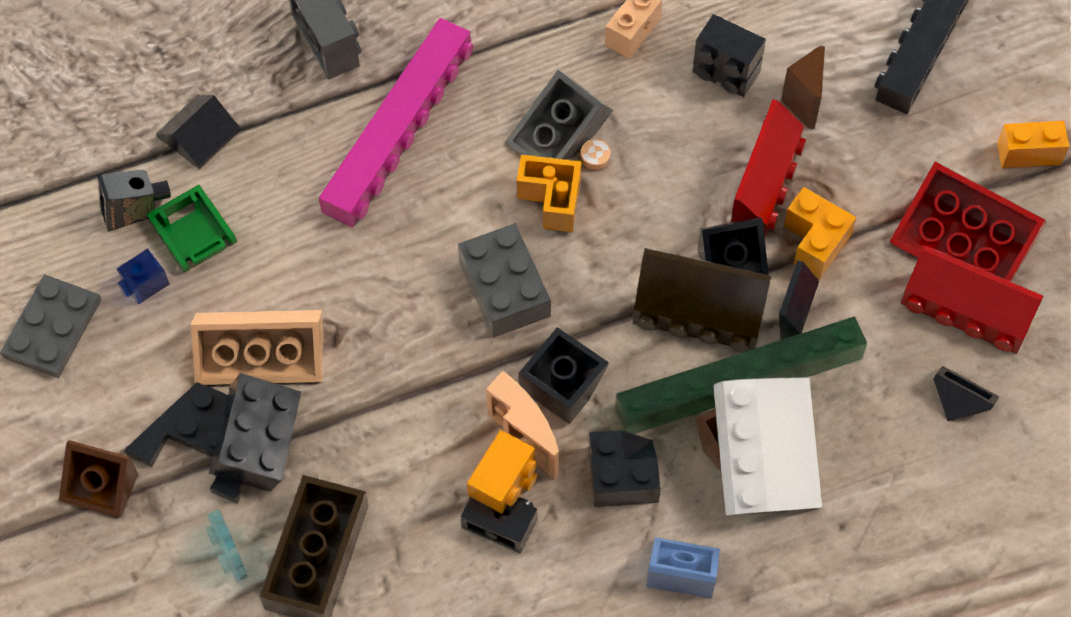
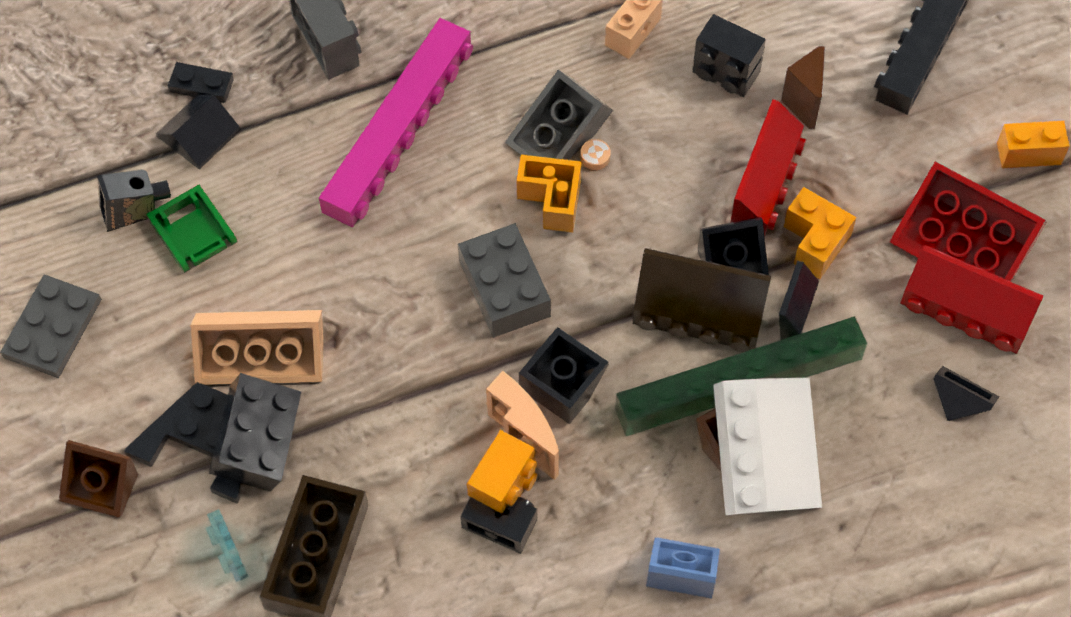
clear blue brick [116,249,170,304] -> none
black slope [588,430,661,507] -> none
none -> black plate [167,62,234,103]

